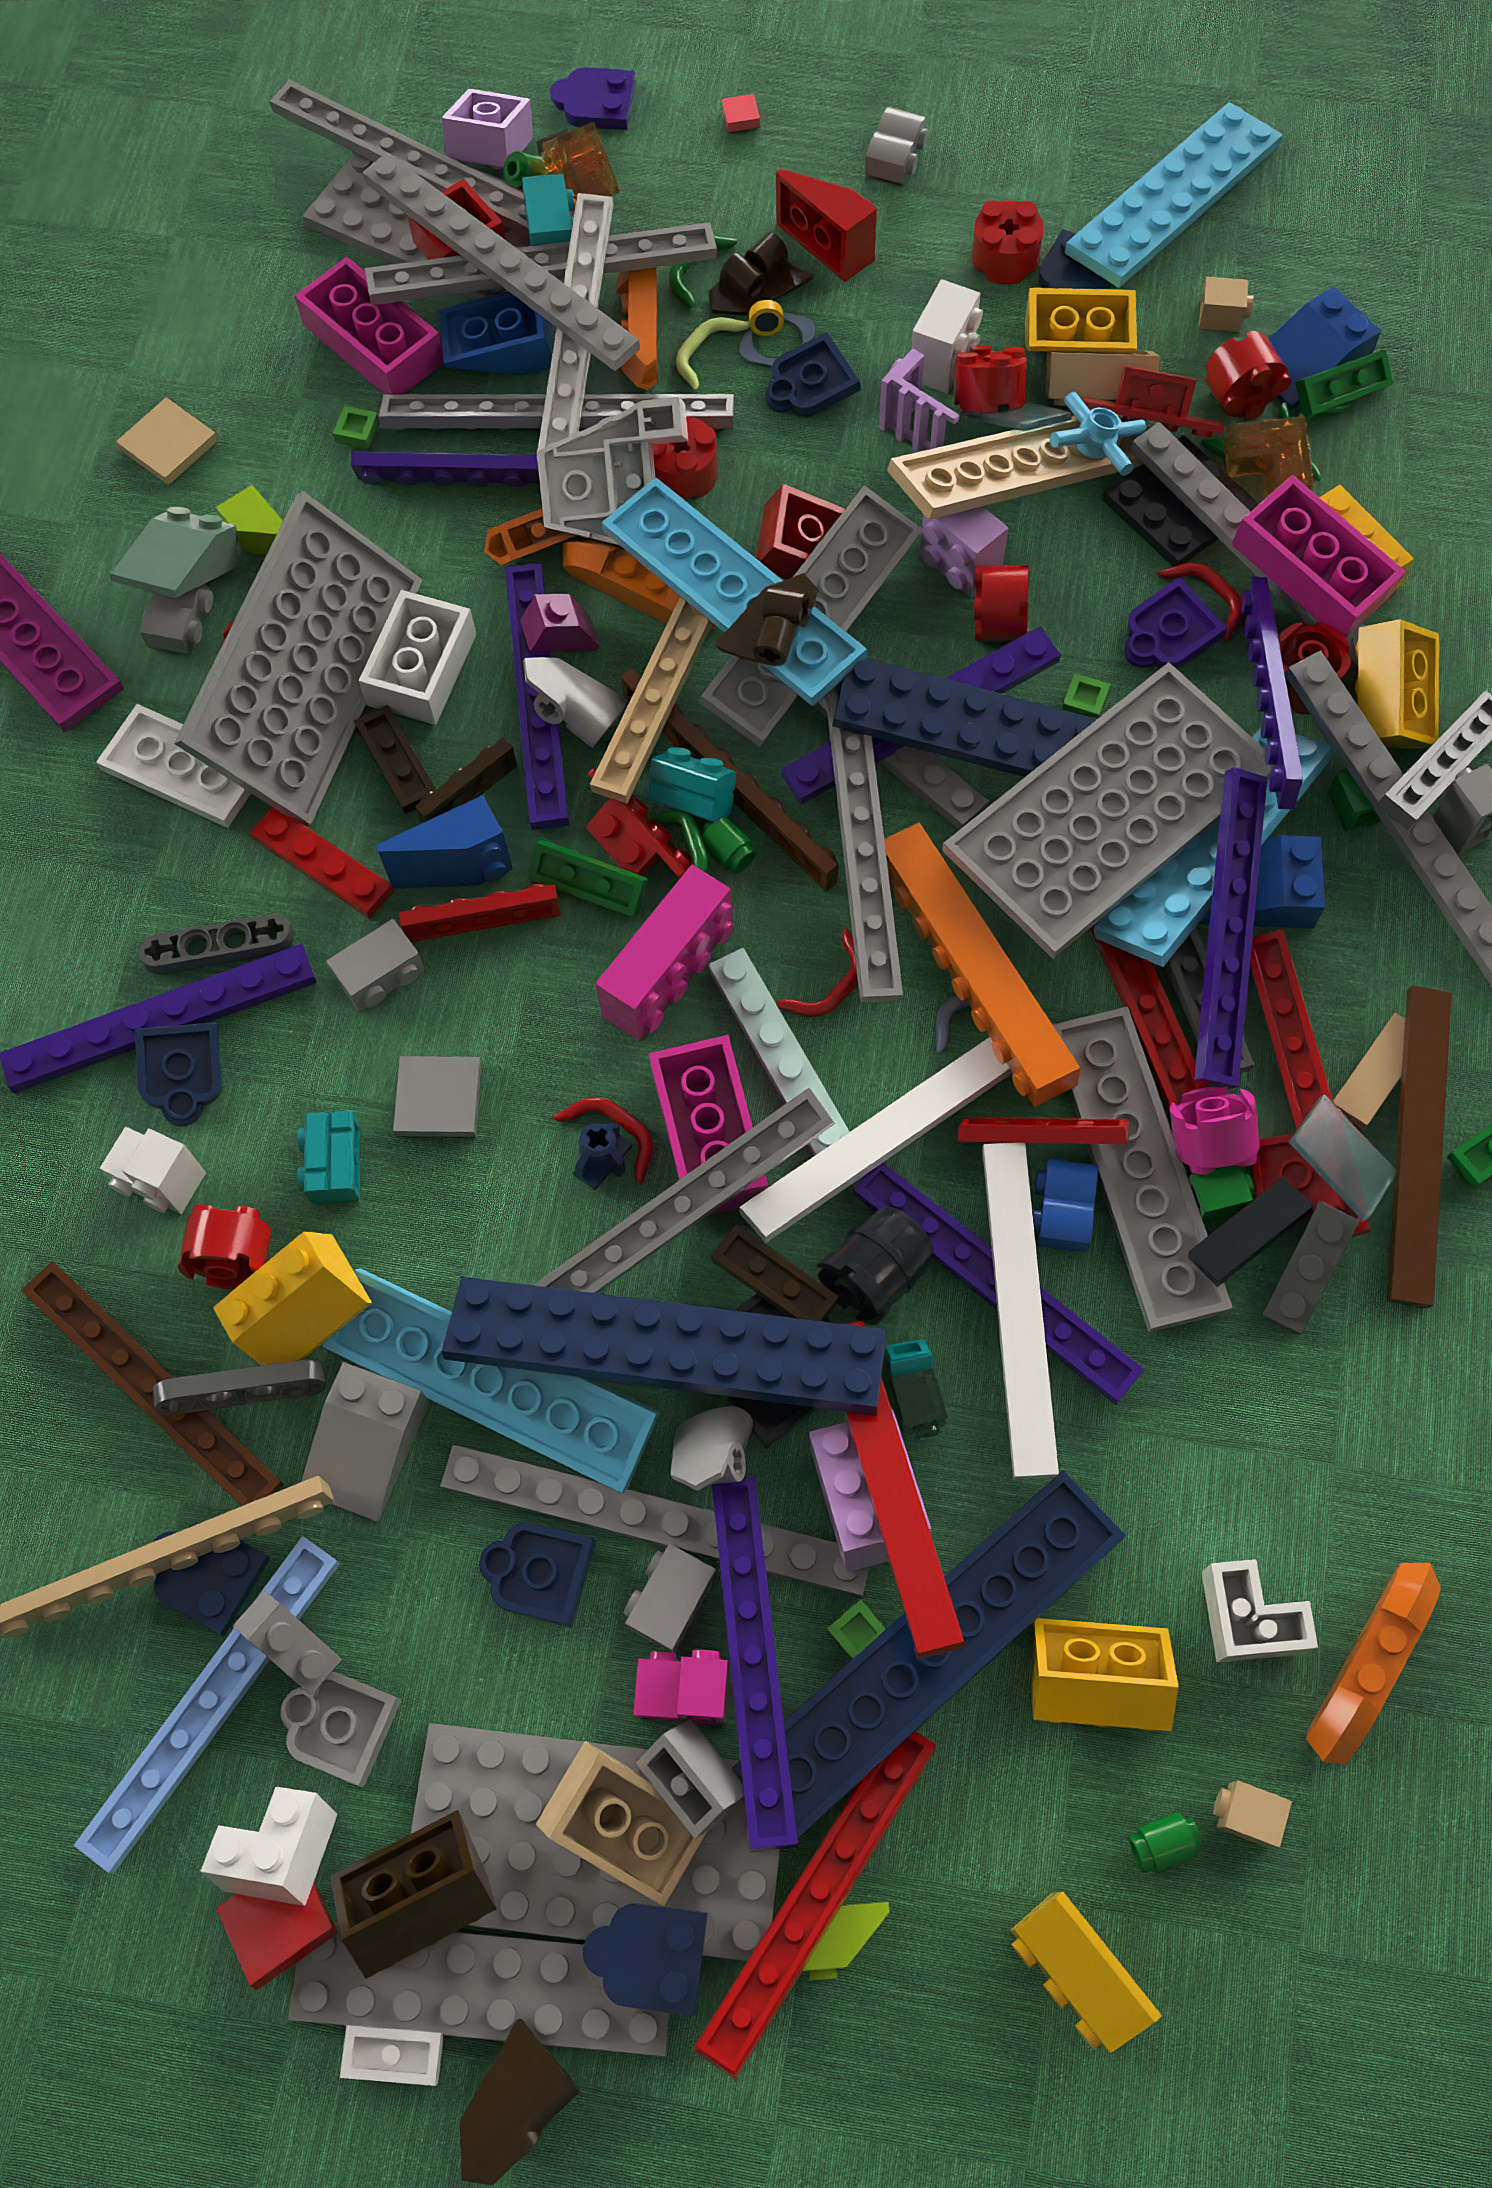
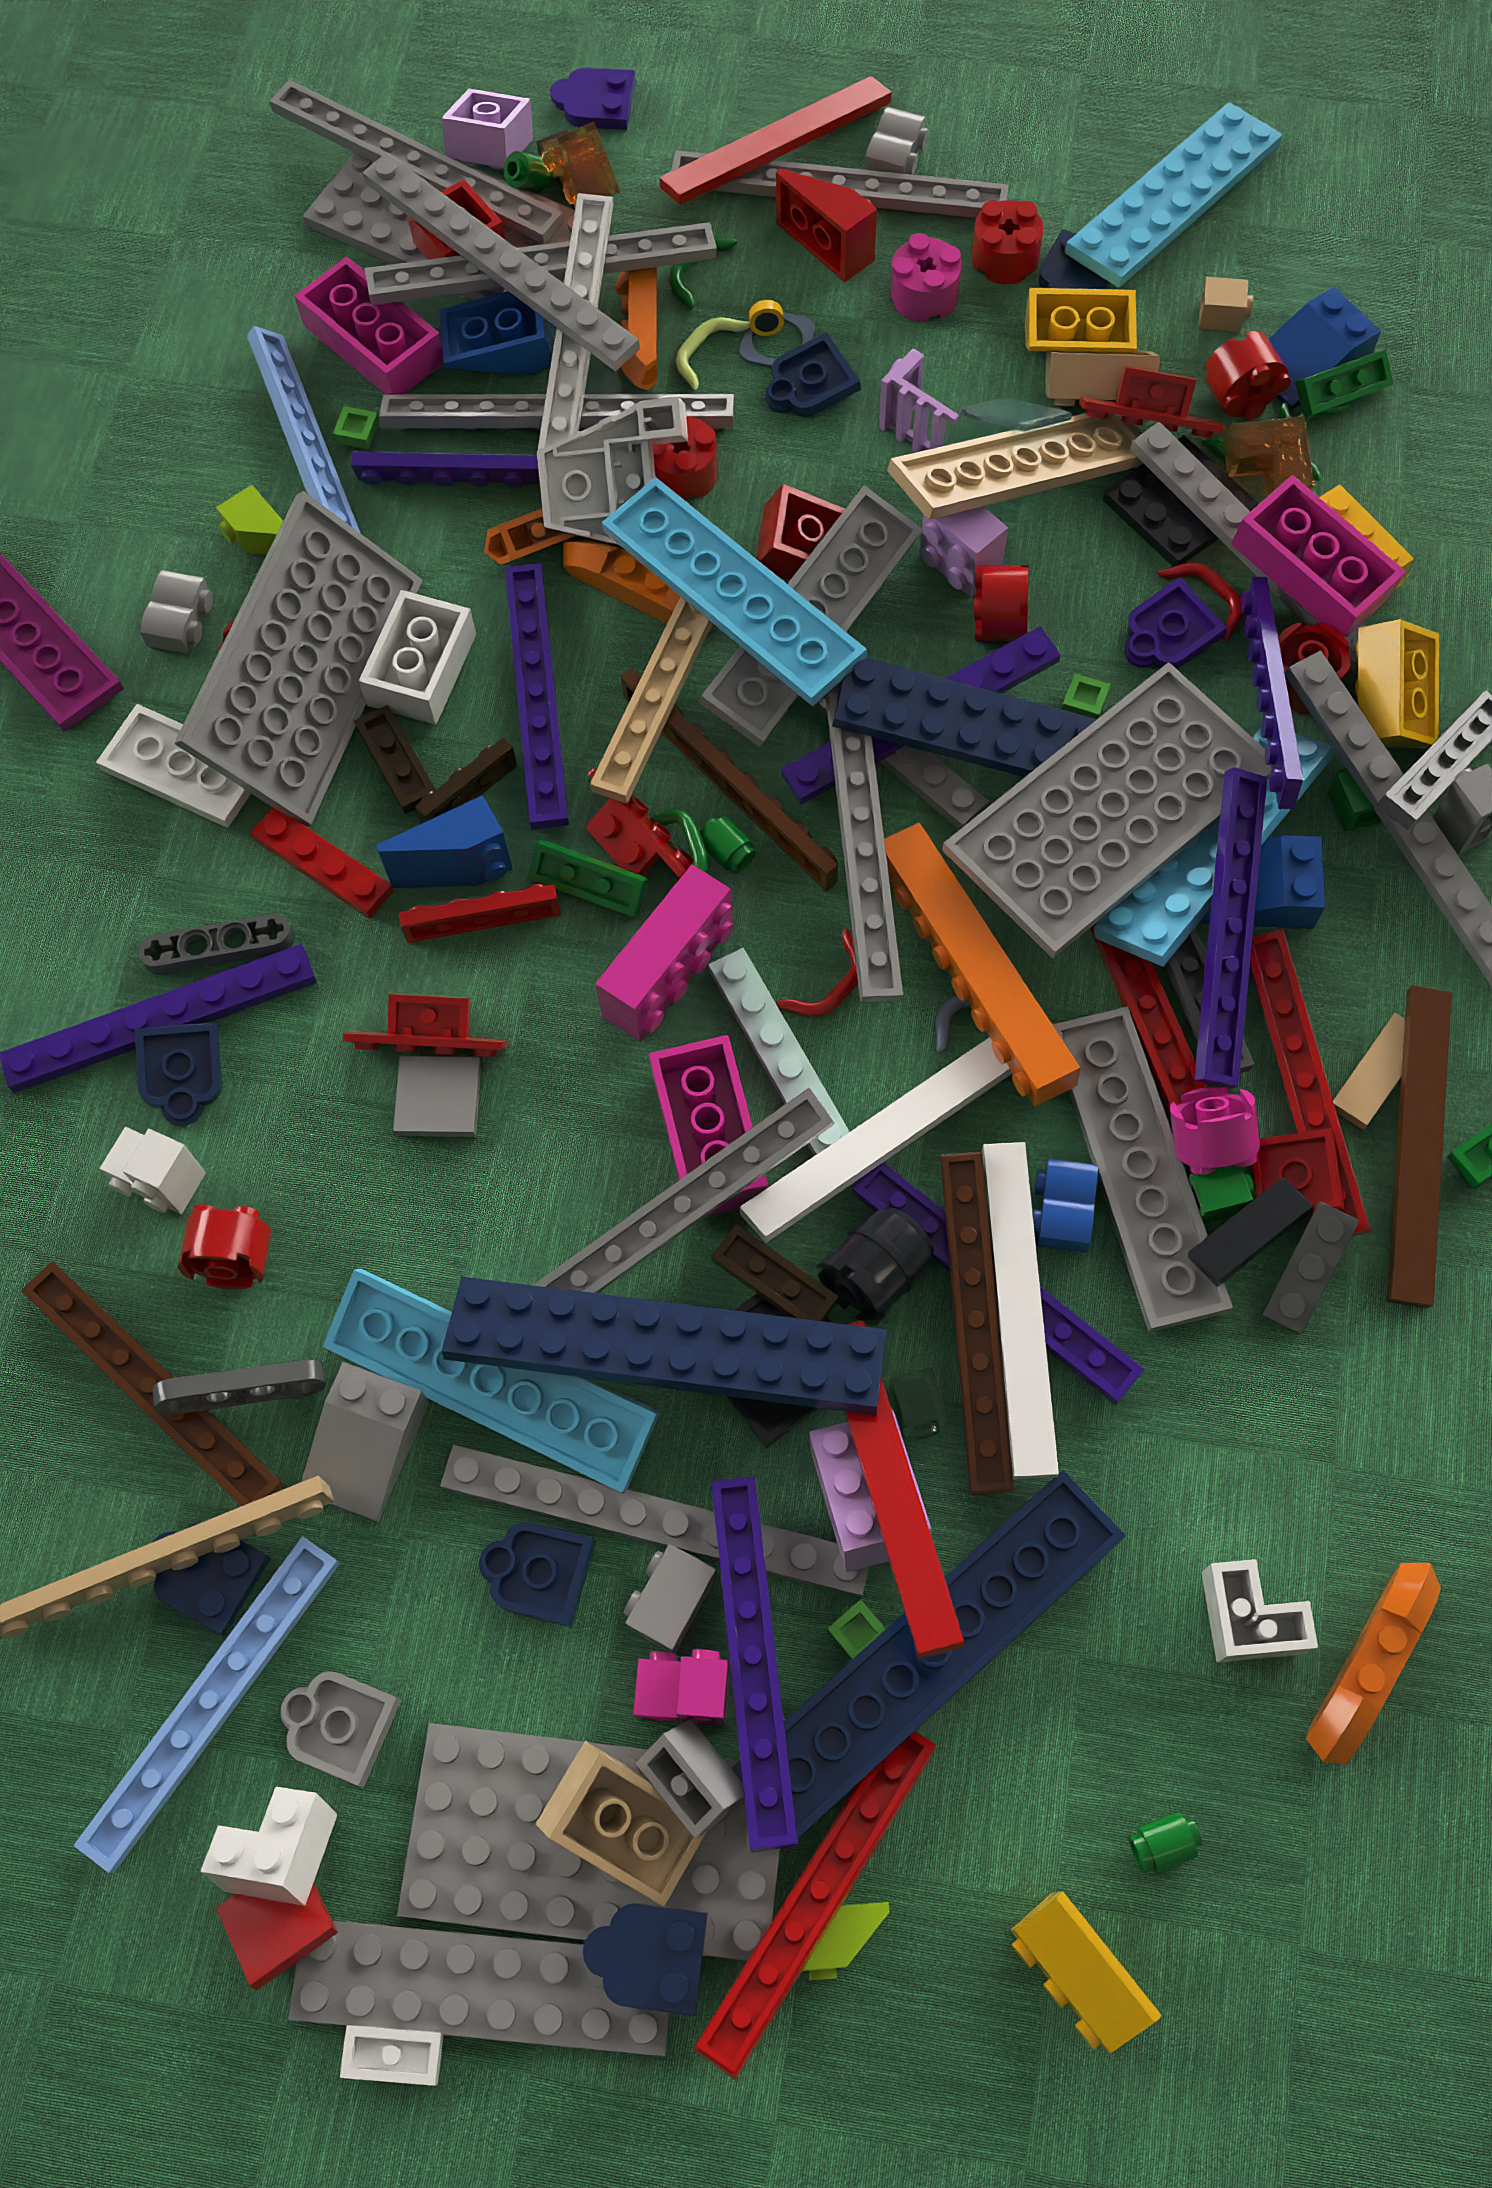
sand green slope [110,507,237,598] -> none
tan tile [116,397,218,486] -> none
yellow slope [213,1231,372,1366] -> none
light grey brick [233,1591,342,1695] -> none
teal brick [297,1111,360,1204] -> none
light grey brick [326,919,425,1012] -> none
dark brown slope [330,1810,497,1979] -> none
dark brown panel [460,2018,580,2185] -> none
magenta slope [520,594,599,652] -> none
teal brick [522,174,575,246] -> none
light grey panel [523,657,629,748] -> none
red animal [553,1097,653,1184] -> none
dark blue piece [573,1122,633,1190] -> none
teal brick [647,747,737,822] -> none
light grey panel [671,1406,754,1491] -> none
dark brown panel [708,233,814,315] -> none
dark brown panel [716,573,818,666] -> none
coral tile [722,94,760,132] -> none
teal tile [884,1339,934,1377] -> none
white brick [911,279,983,394] -> none
red brick [954,345,1027,412] -> none
red tile [958,1117,1129,1144] -> none
yellow slope [1031,1618,1179,1731] -> none
medium azure bar [1050,392,1146,476] -> none
tan brick [1213,1780,1292,1849] -> none
clear light blue piece [1289,1094,1397,1221] -> none
none -> light blue plate [247,326,360,533]
none -> red bracket [343,993,508,1057]
none -> tile [660,76,892,205]
none -> light grey plate [671,150,1009,218]
none -> dark pink brick [890,233,961,322]
none -> reddish brown tile [940,1151,1014,1495]

